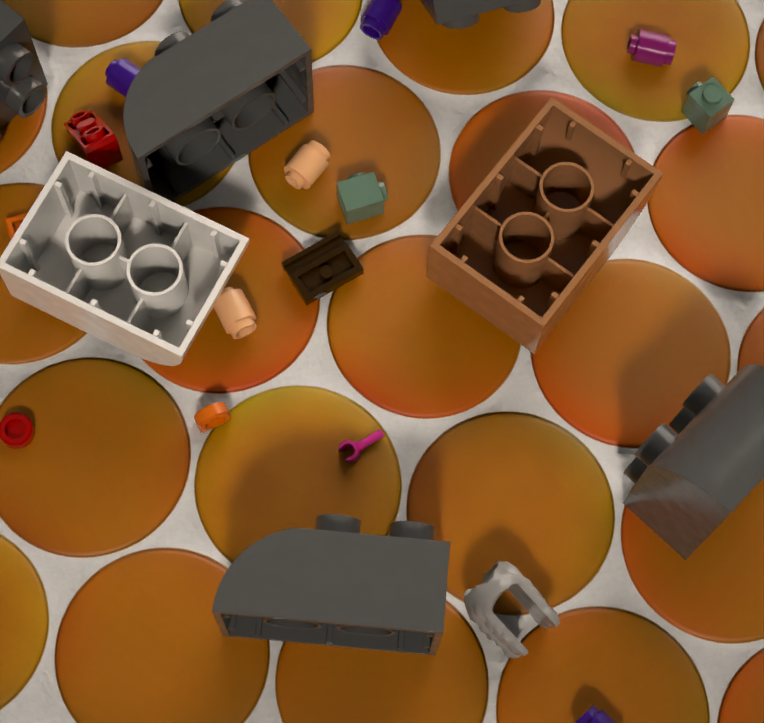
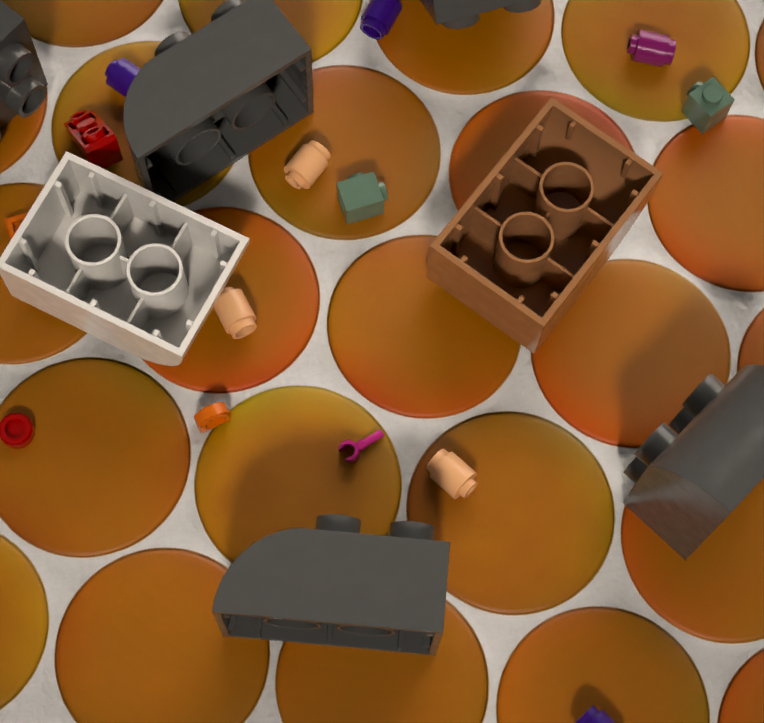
dark brown plate [281,230,364,306] -> none
light grey piece [463,561,560,659] -> none
none -> light nougat brick [426,448,478,499]

